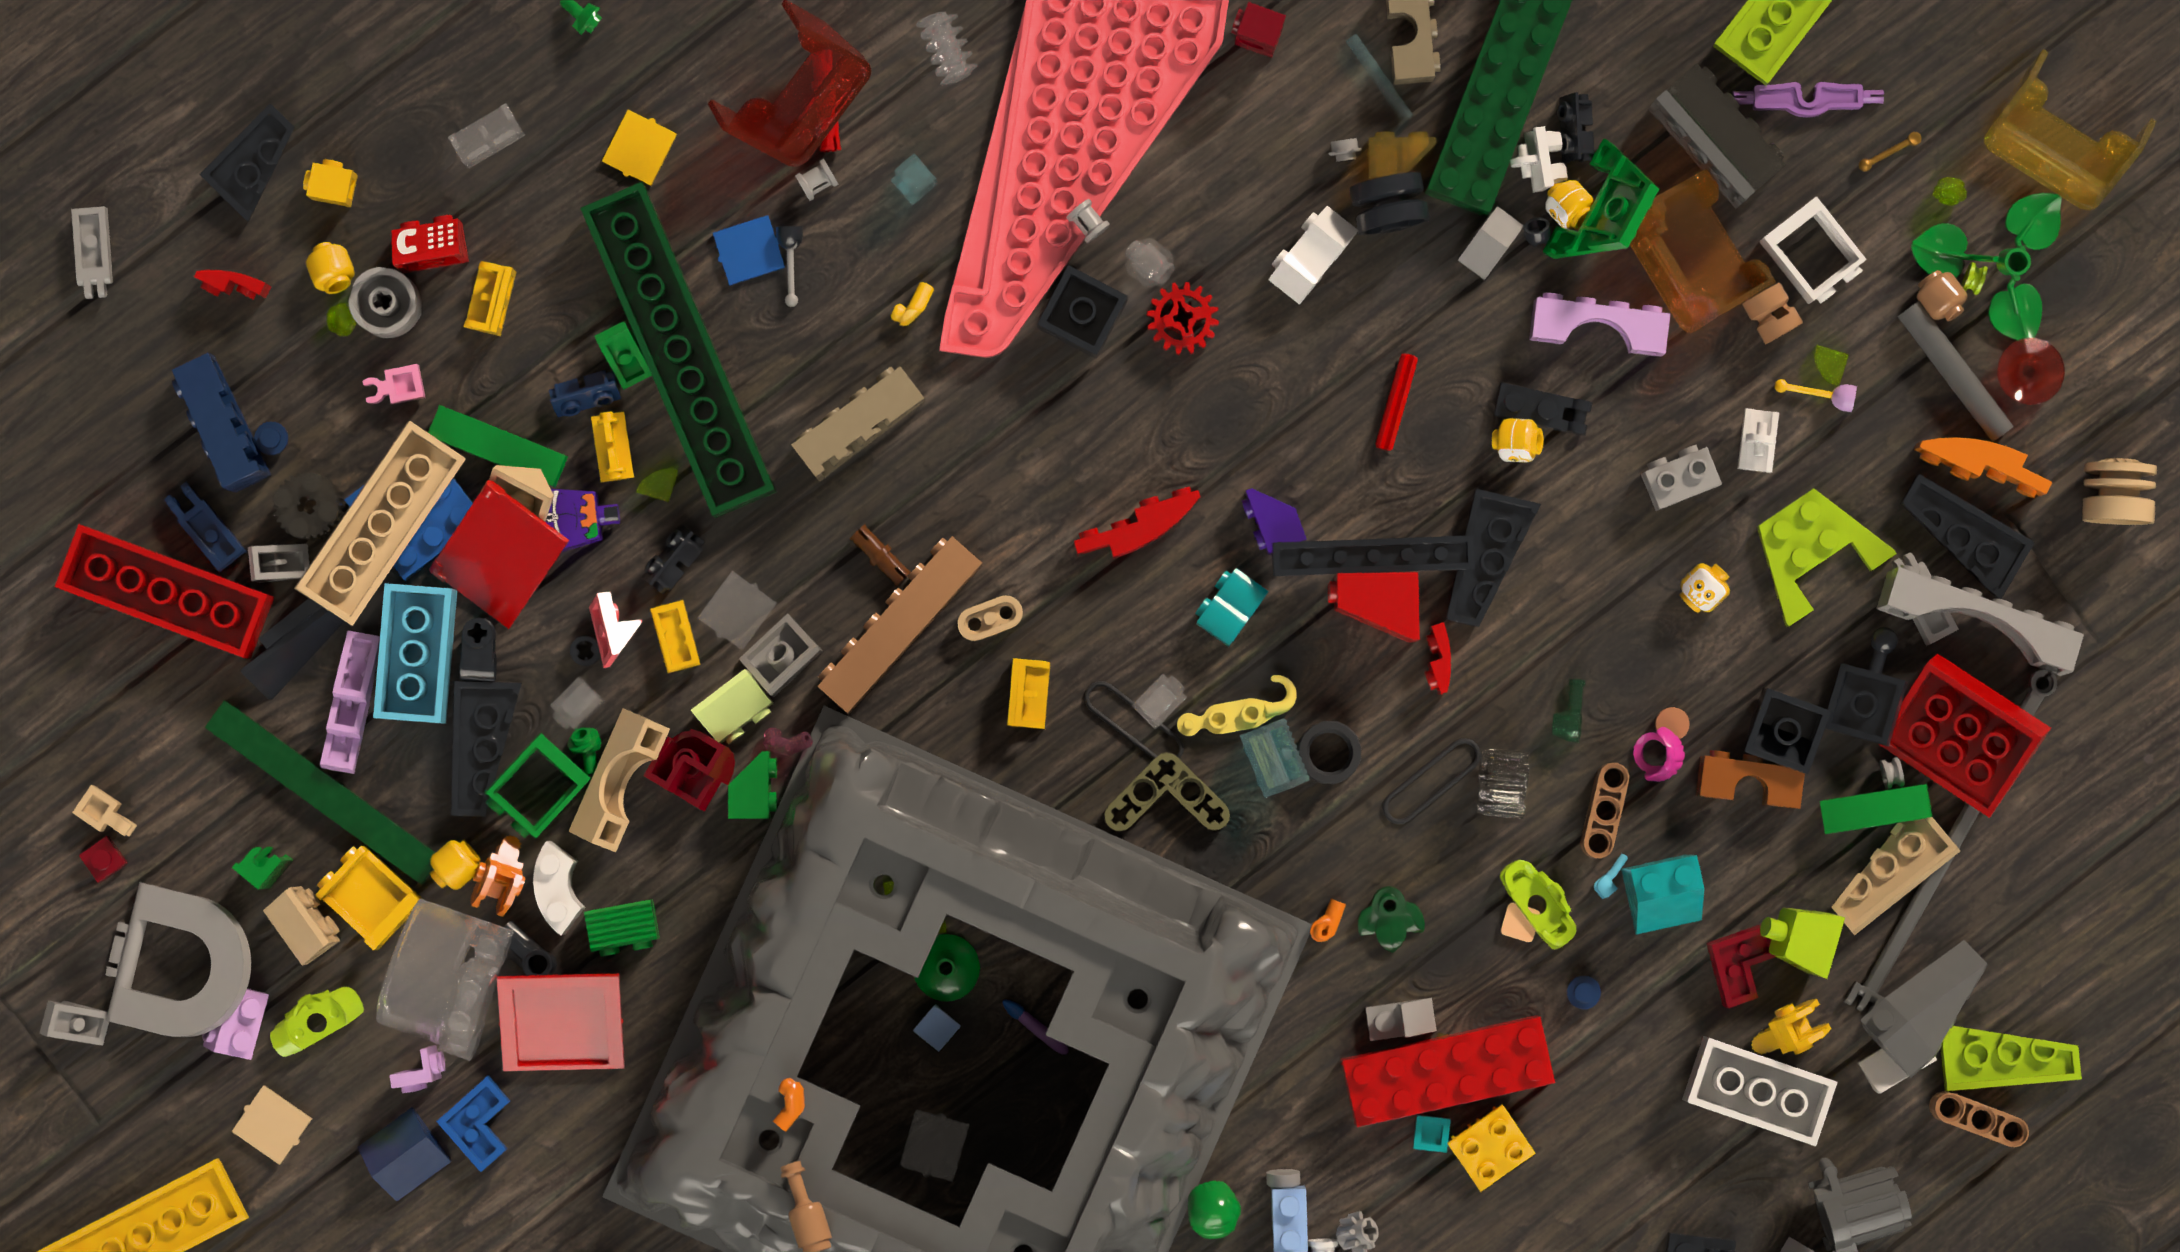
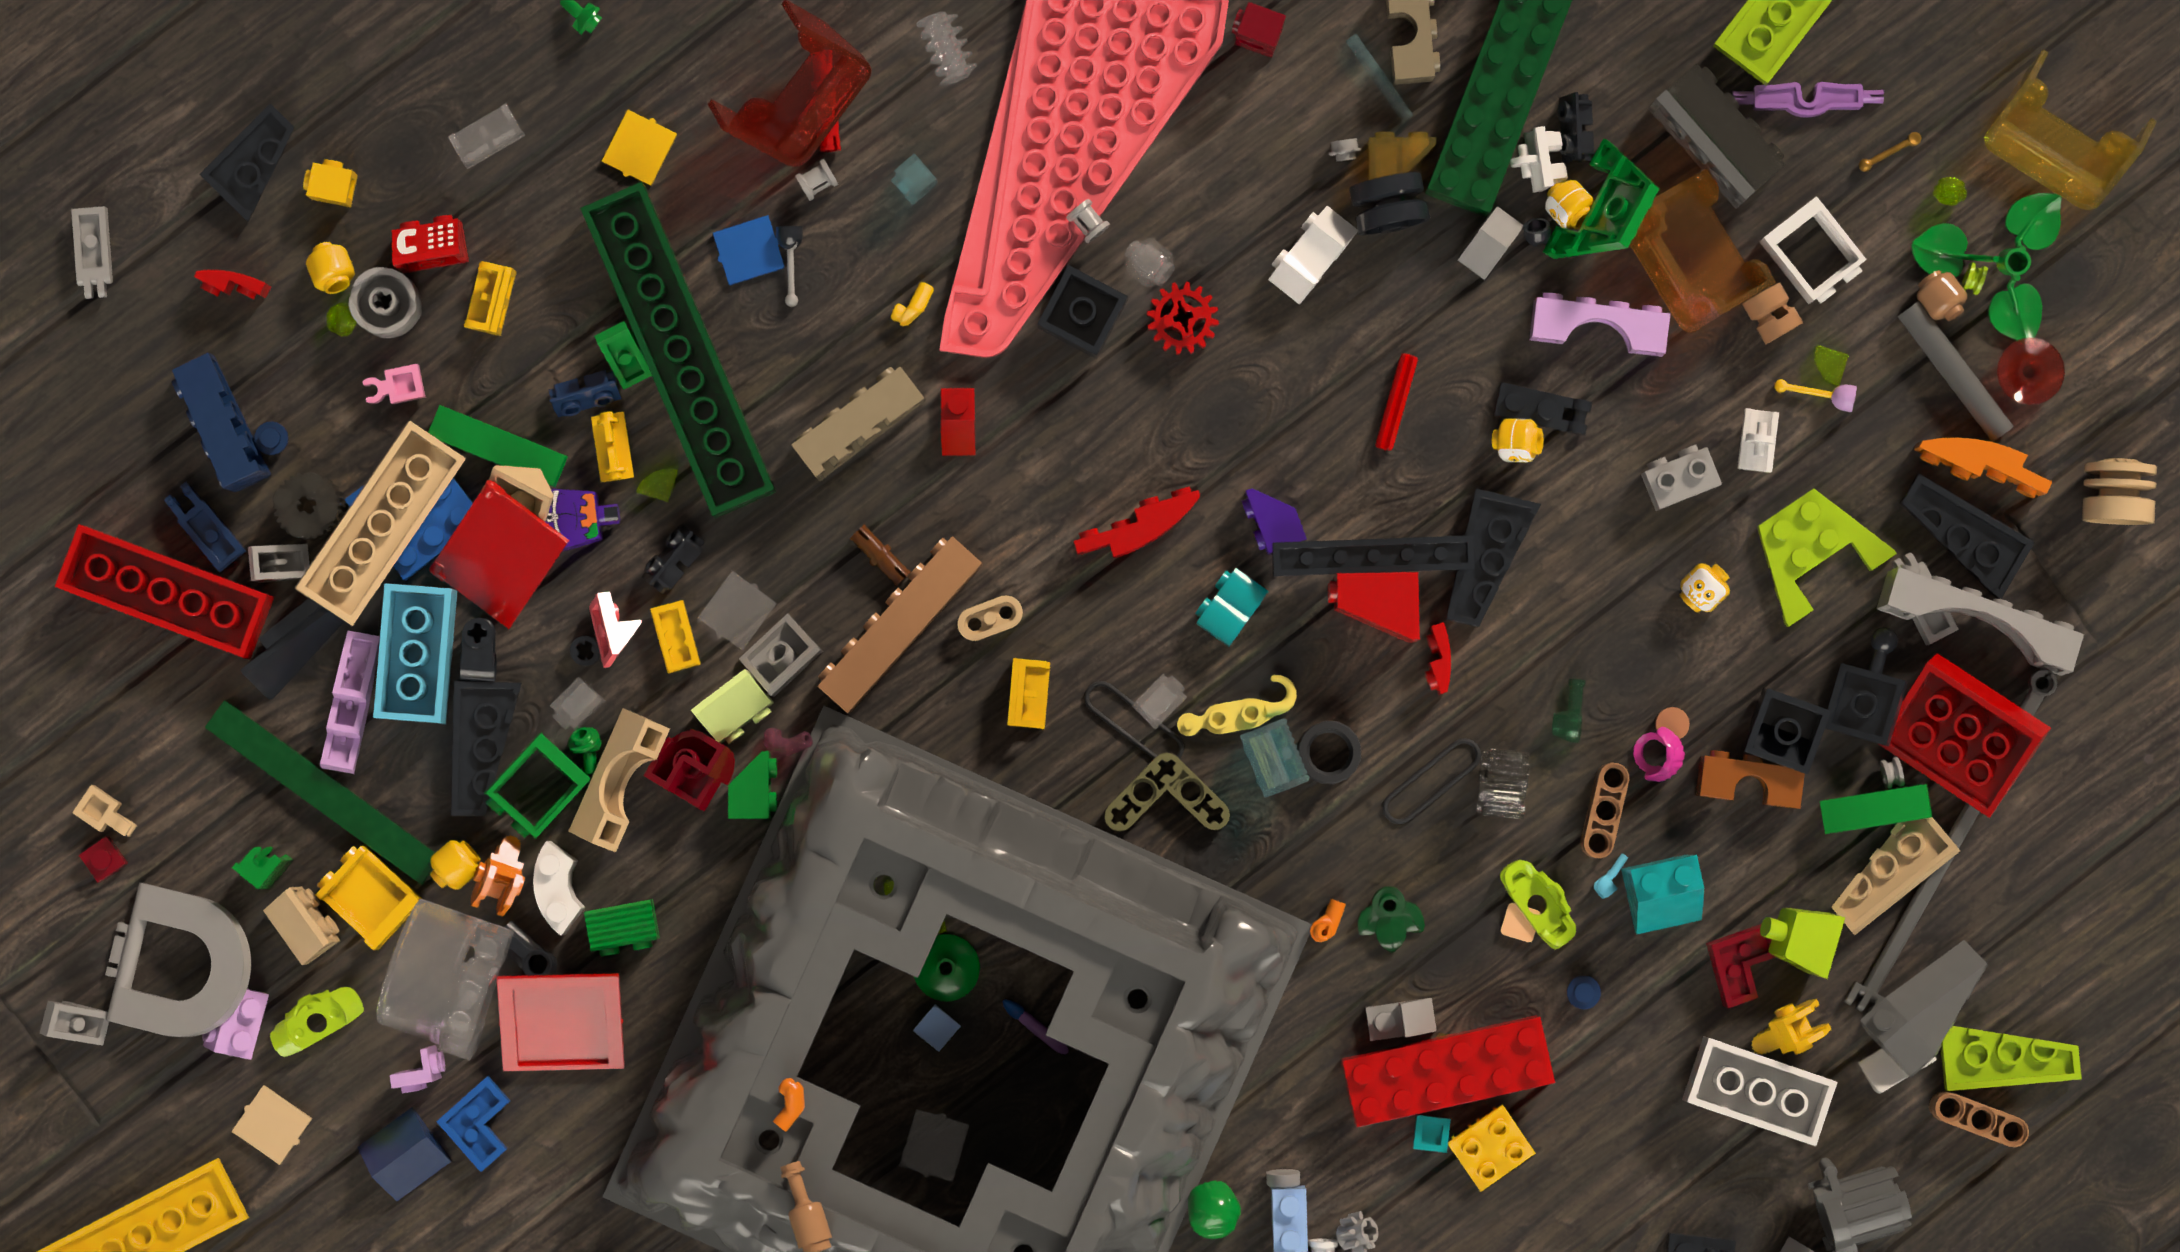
none -> red slope [940,388,976,456]

